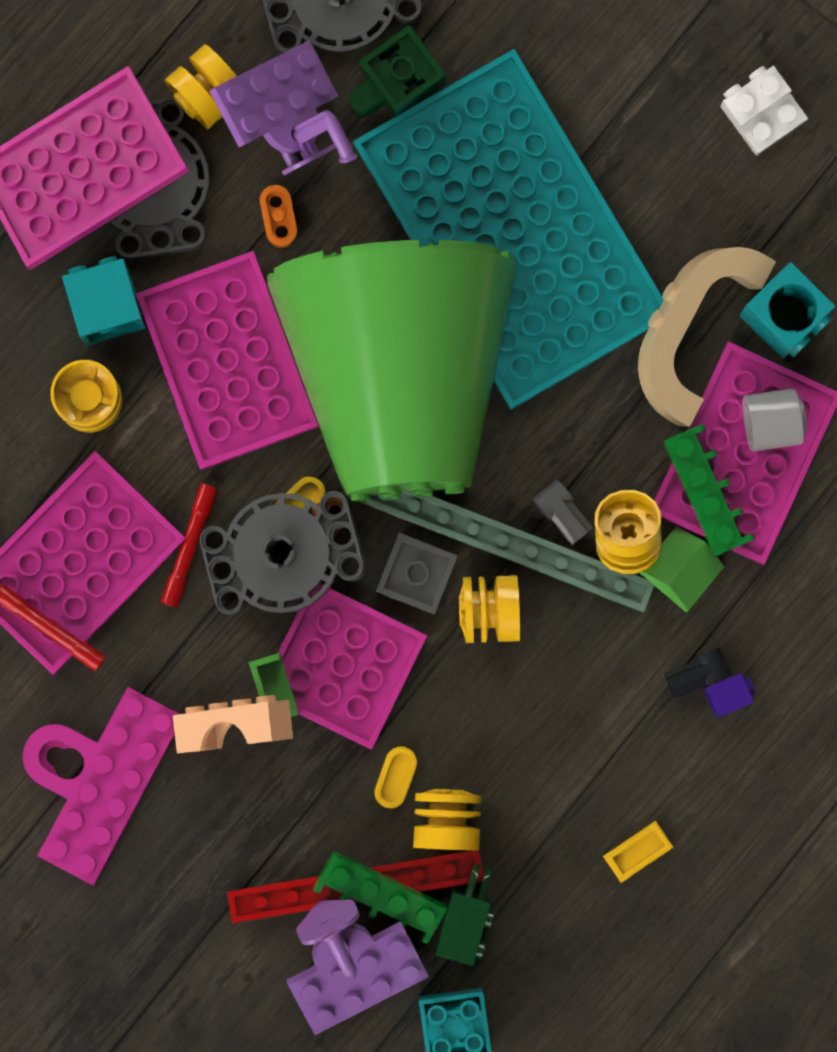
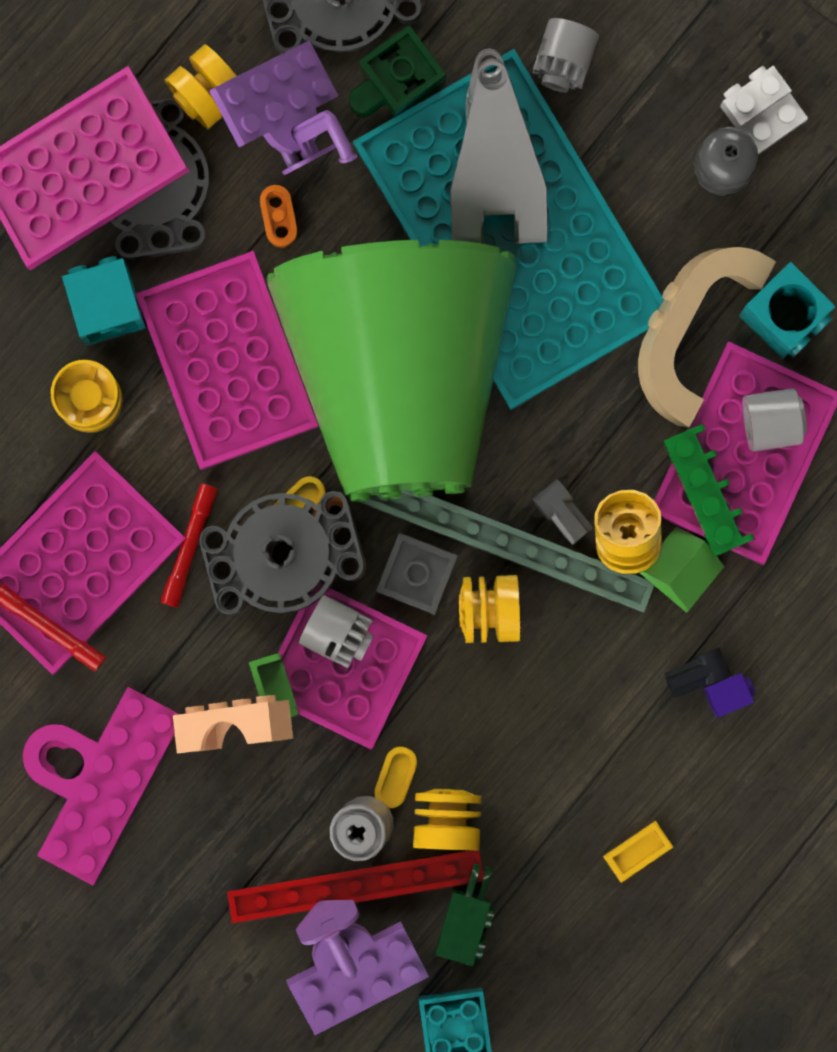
green hinge [313,851,447,945] -> none
none -> light grey gear [298,595,374,668]
none -> light grey piece [330,796,394,861]
none -> light grey piece [450,48,547,244]
none -> light grey gear [532,18,599,93]
none -> dark grey cylinder [693,127,759,196]

